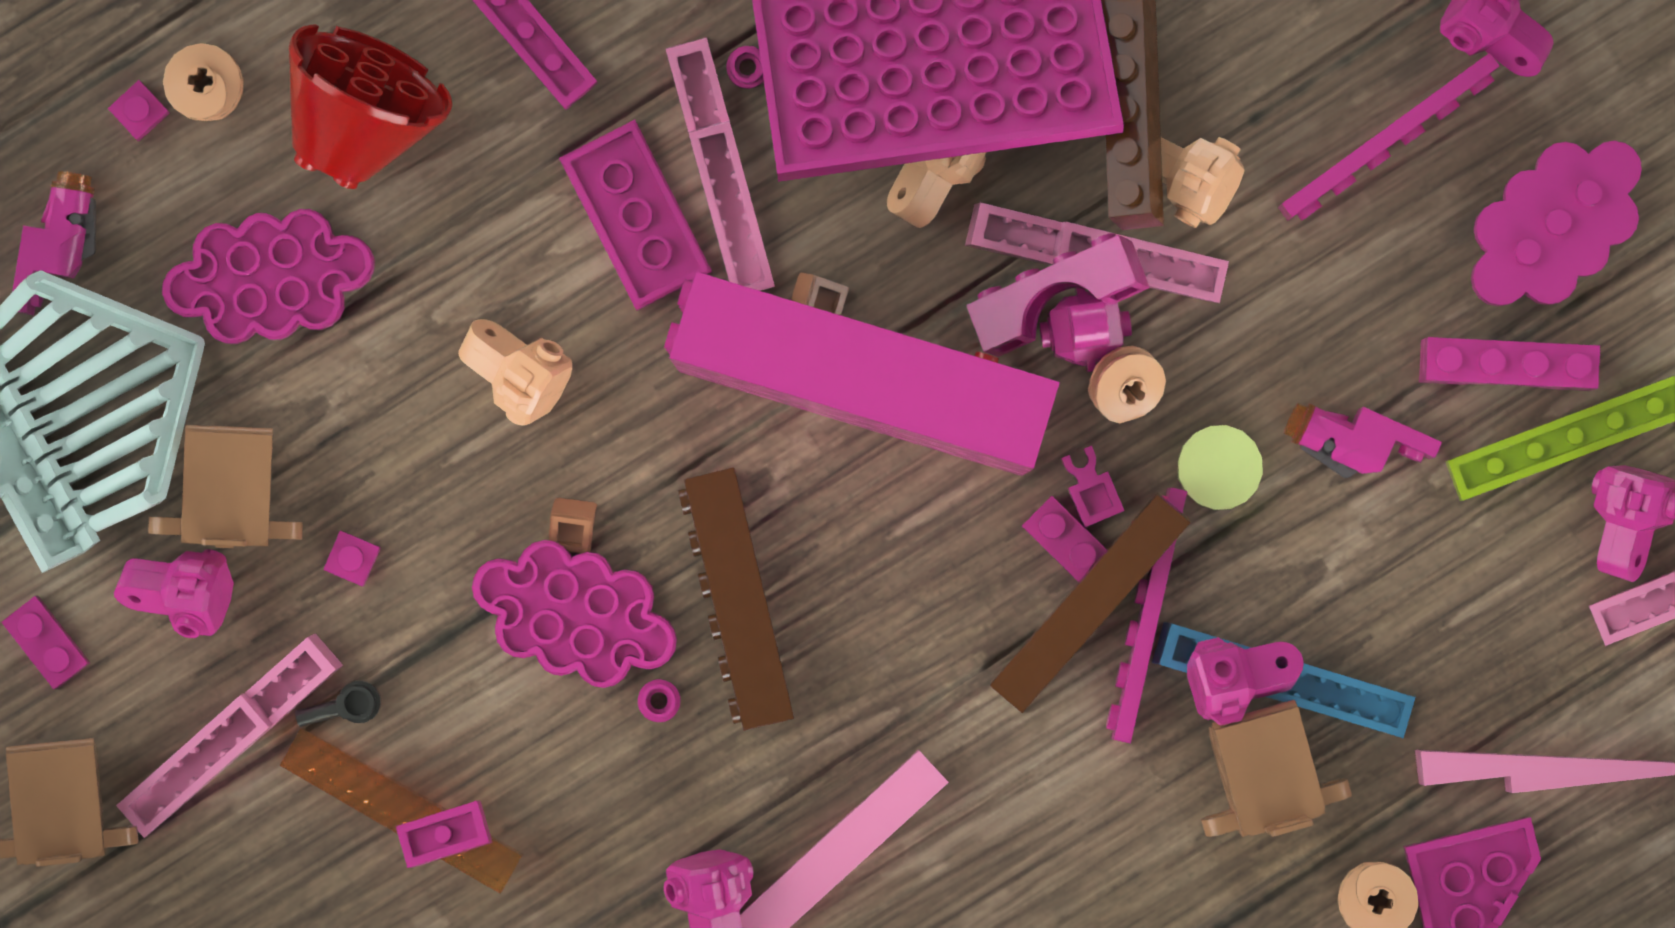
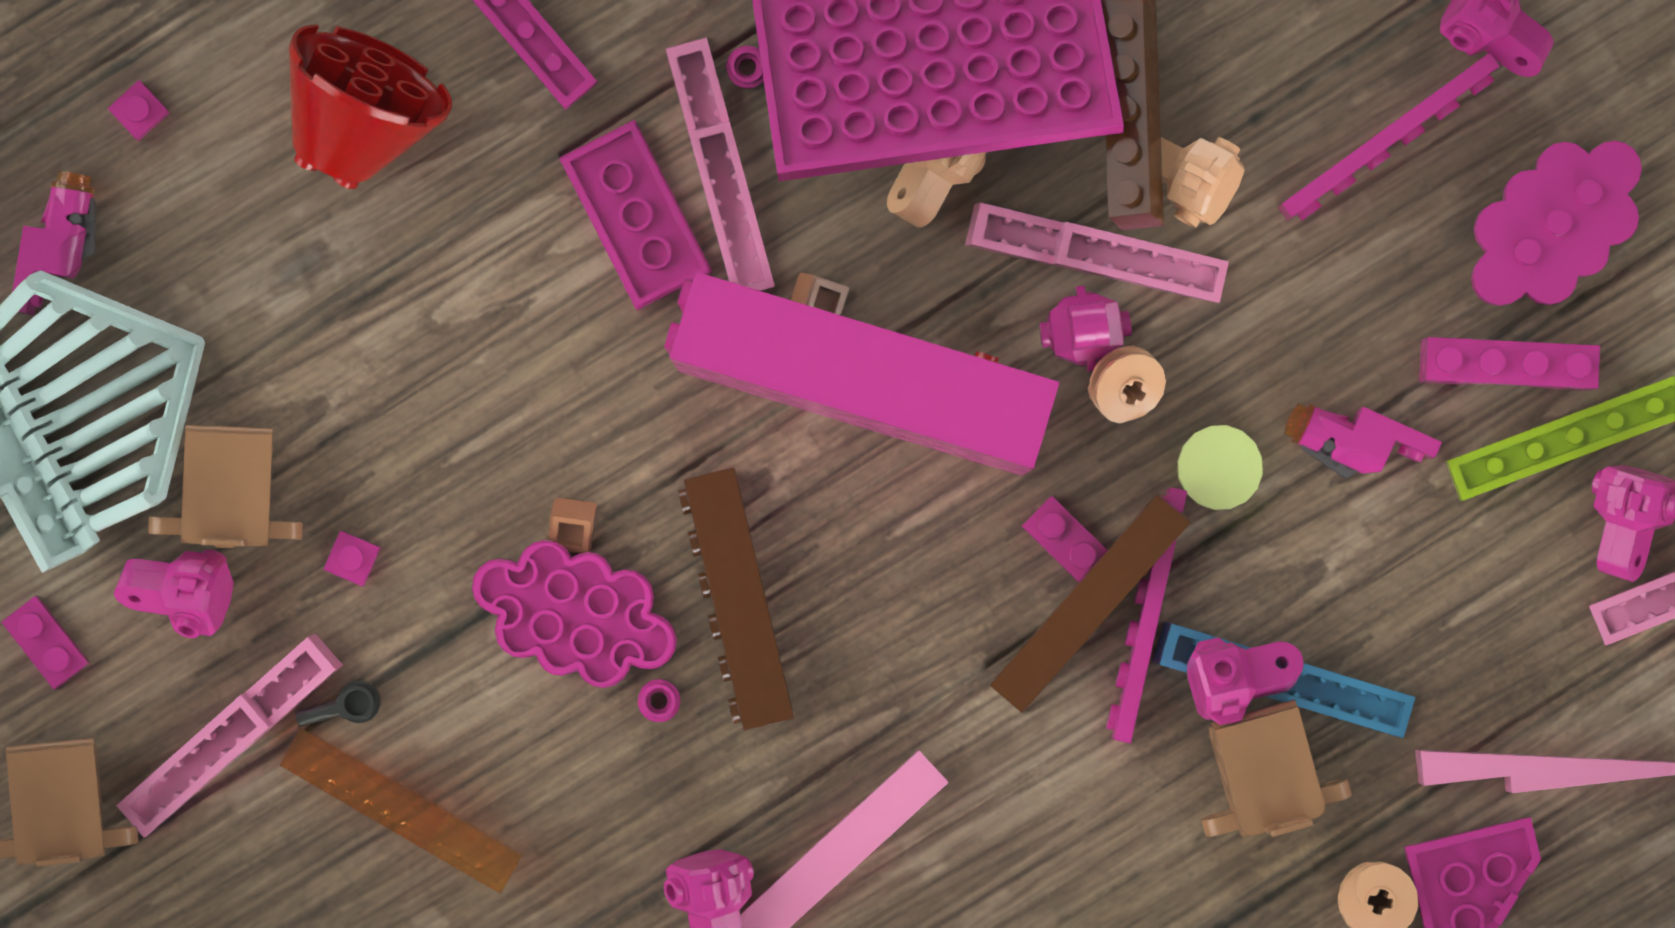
dark pink plate [162,209,375,344] -> none
light nougat piece [163,43,244,121] -> none
dark pink plate [396,801,493,868] -> none
light nougat piece [458,319,572,425] -> none
dark pink arch [966,233,1150,357] -> none
dark pink plate [1061,446,1125,528] -> none

